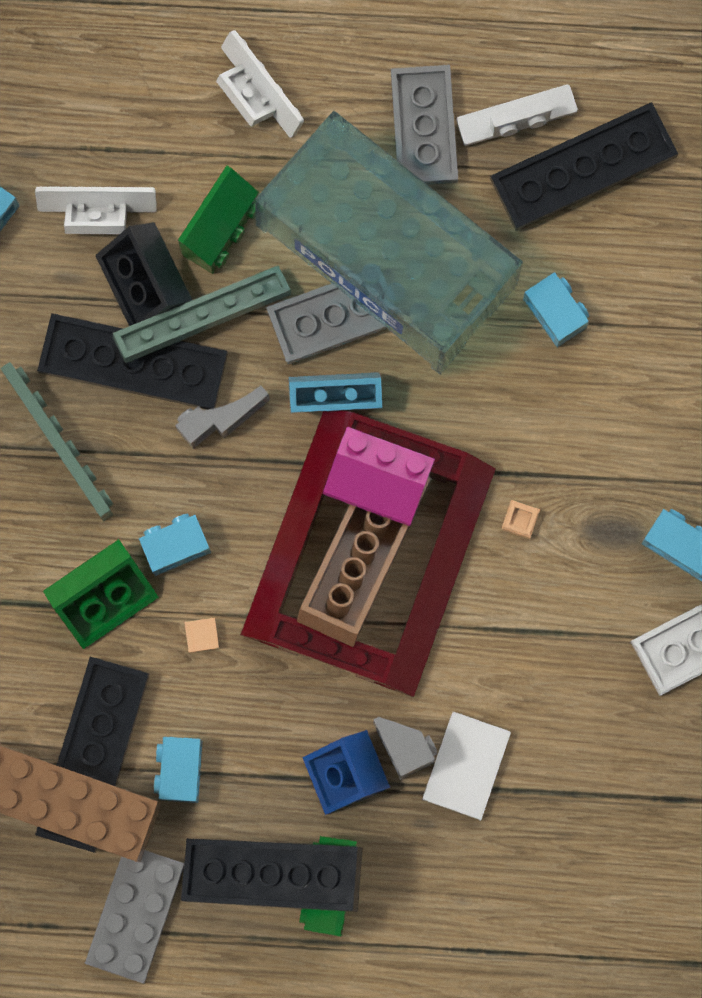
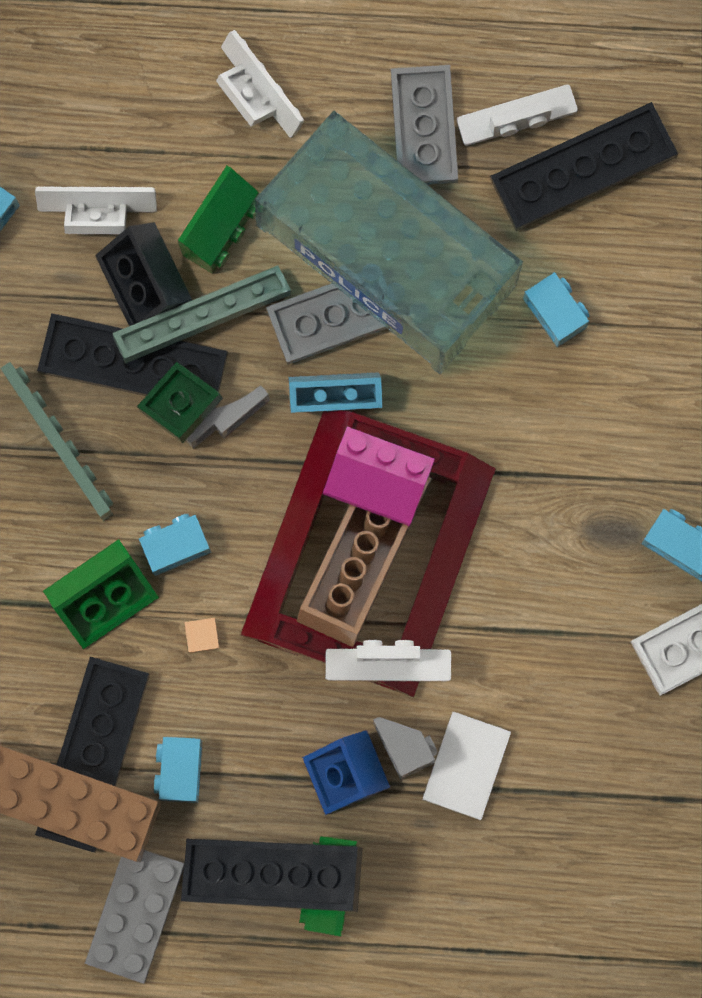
light nougat tile [501,500,540,539] -> none
none -> dark green plate [137,362,223,443]
none -> white bracket [326,640,451,681]

